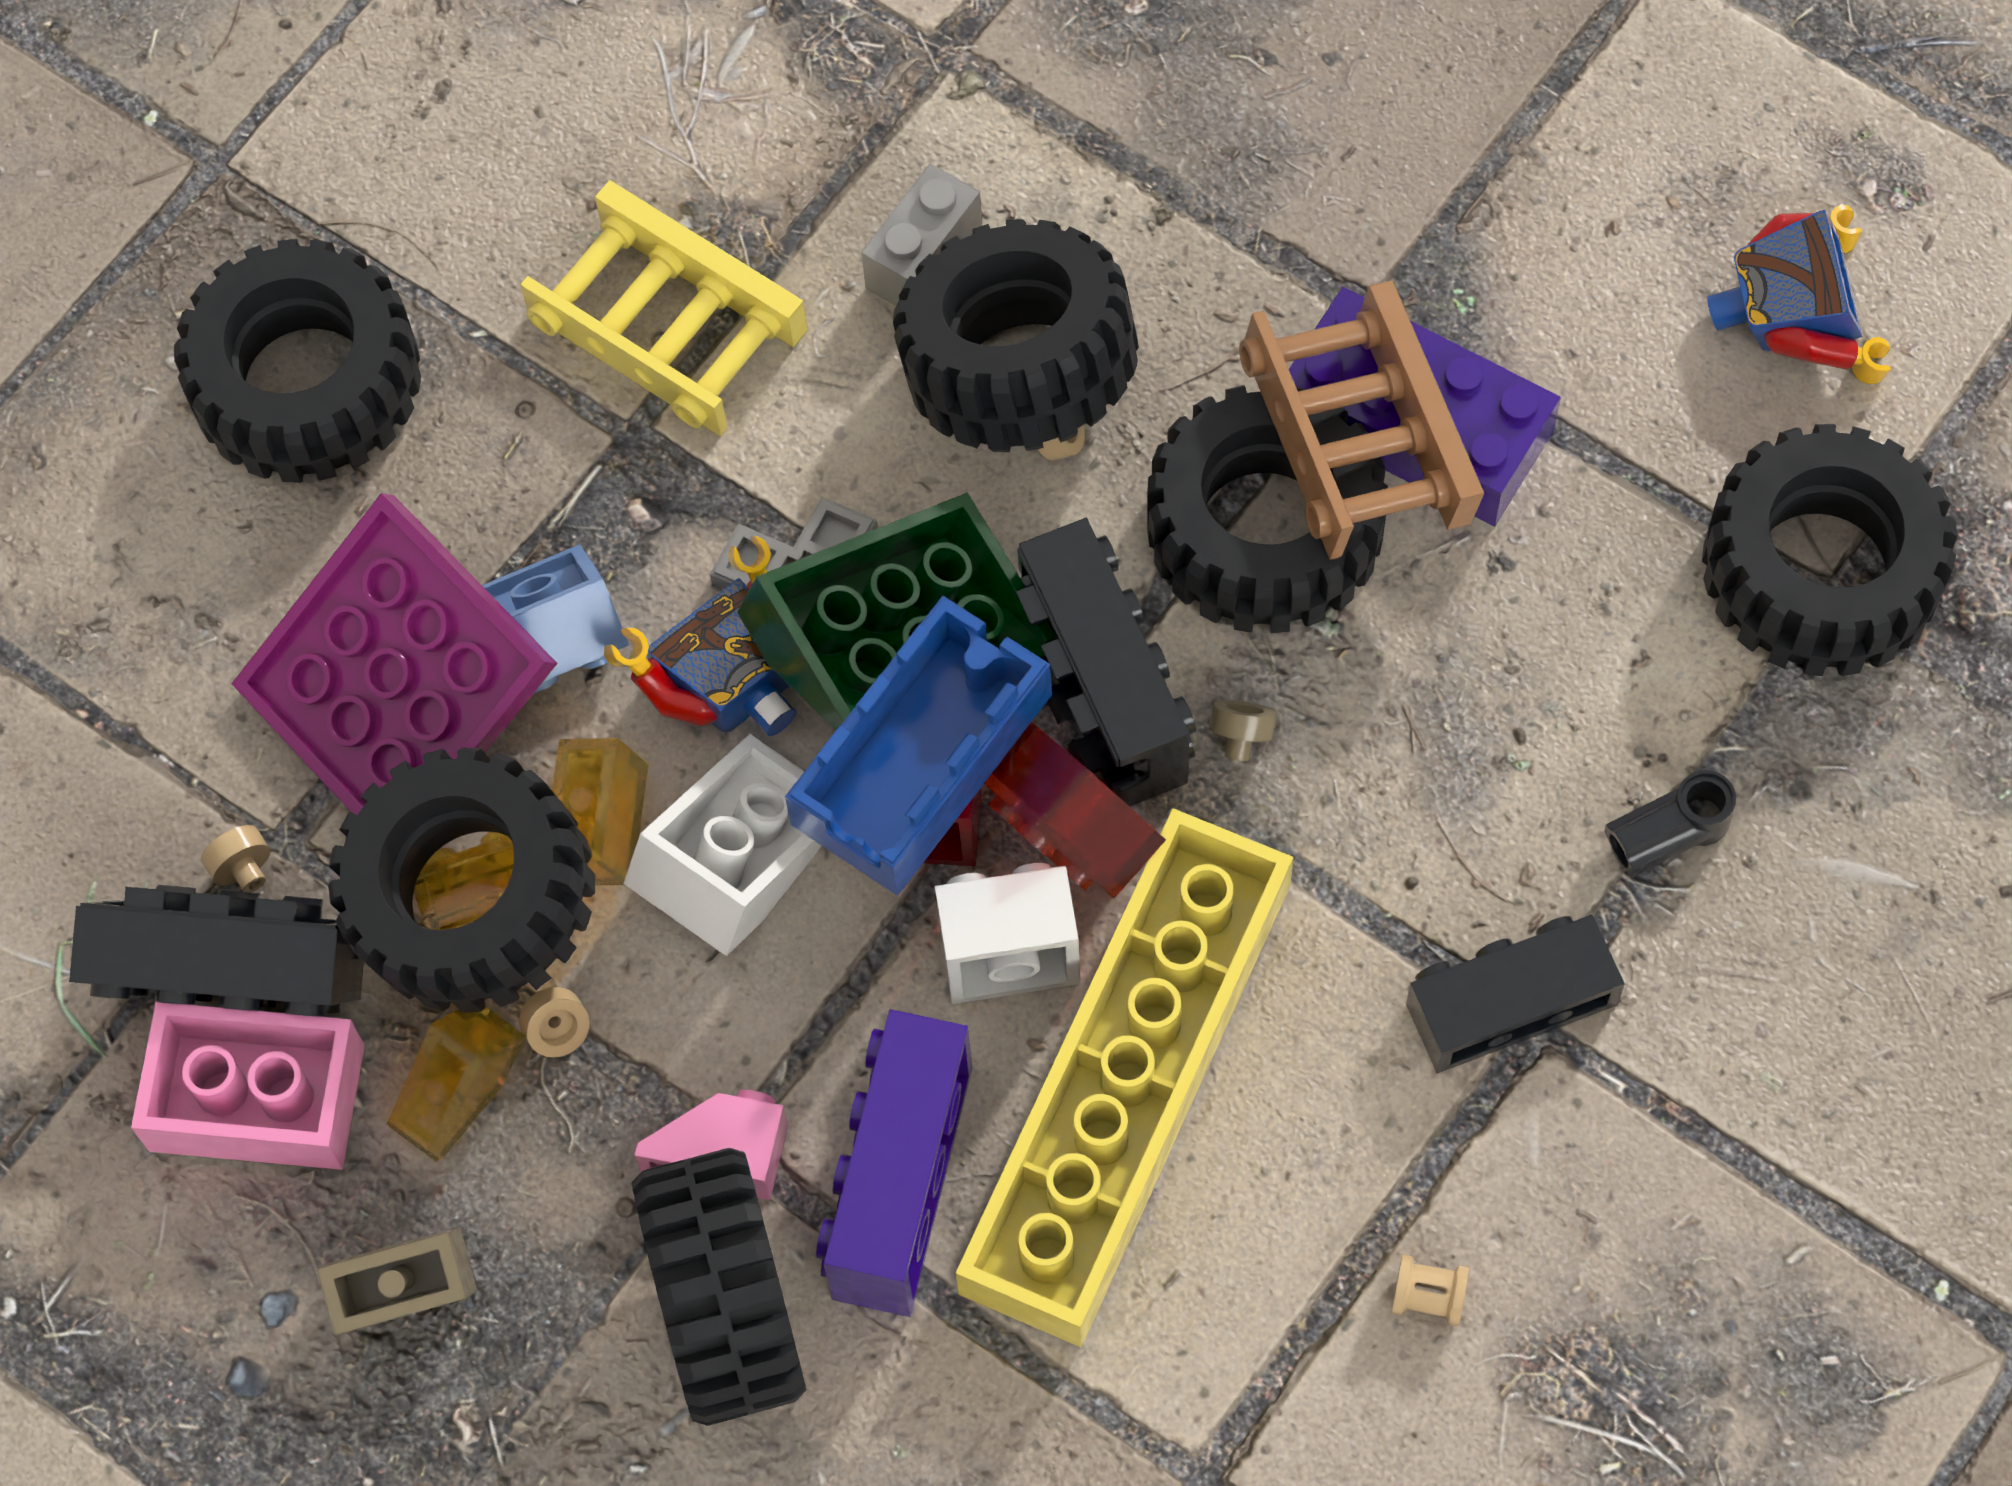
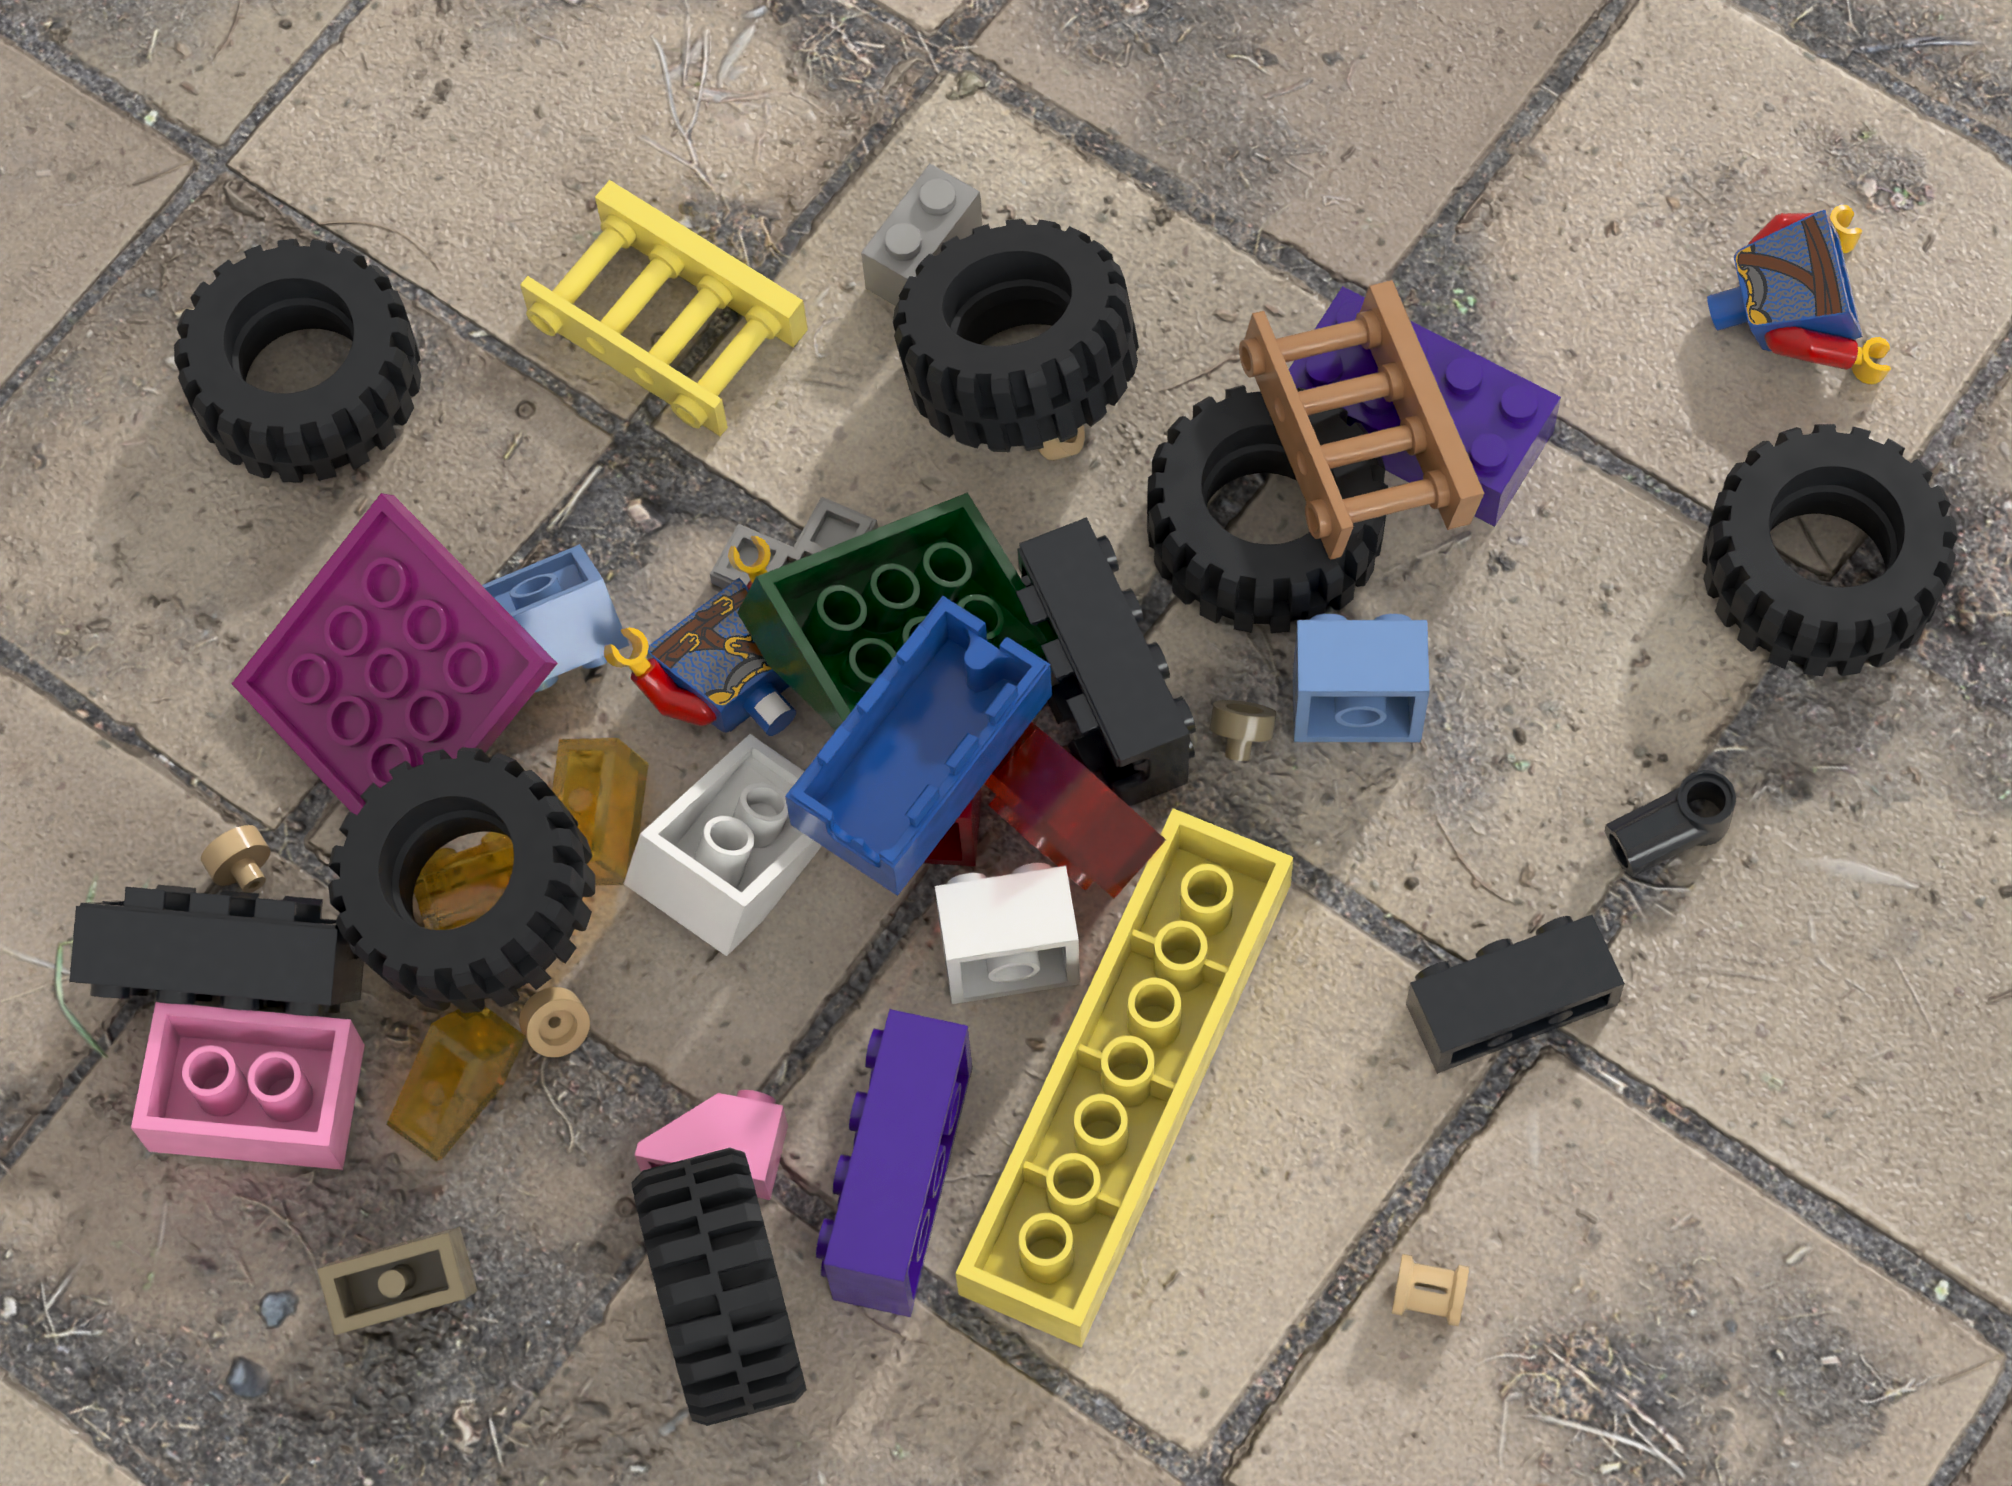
none -> medium blue brick [1293,614,1430,742]

